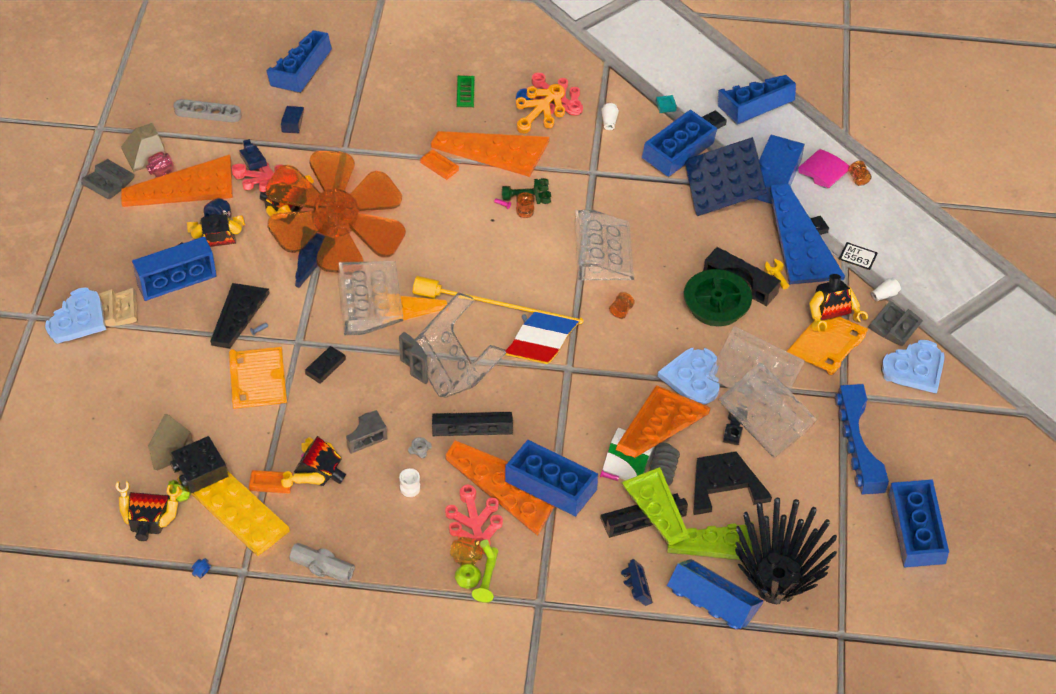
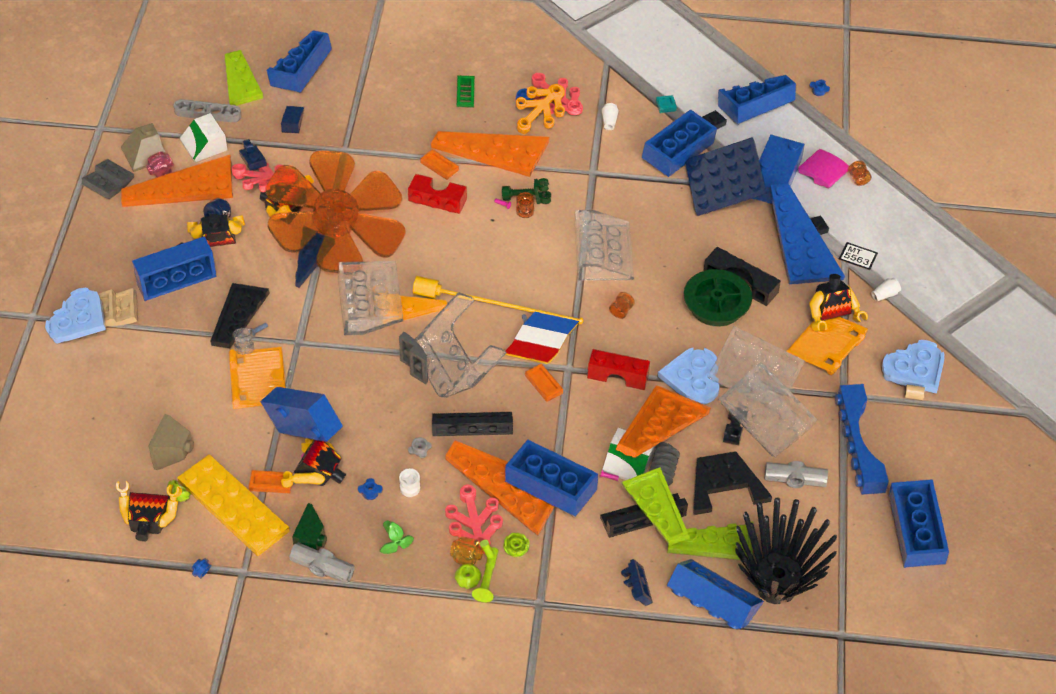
black brick [170,436,228,494] -> none
black plate [305,346,346,384] -> none
flat silver arch [346,410,387,454] -> none
yellow bar [764,259,789,289] -> none
dark grey slope [868,300,923,346] -> none
none -> white slope [180,113,227,162]
none -> lime wing [224,50,263,106]
none -> clear wheel [233,328,254,355]
none -> blue brick [260,387,343,442]
none -> dark green slope [292,503,327,550]
none -> blue plate [358,478,383,500]
none -> bright green plant [380,520,414,554]
none -> red arch [408,174,467,214]
none -> lime plate [503,533,530,557]
none -> orange tile [525,363,563,402]
none -> red arch [587,349,650,390]
none -> light grey piece [764,461,828,488]
none -> blue plate [810,79,830,96]
none -> tan hinge [904,384,925,401]

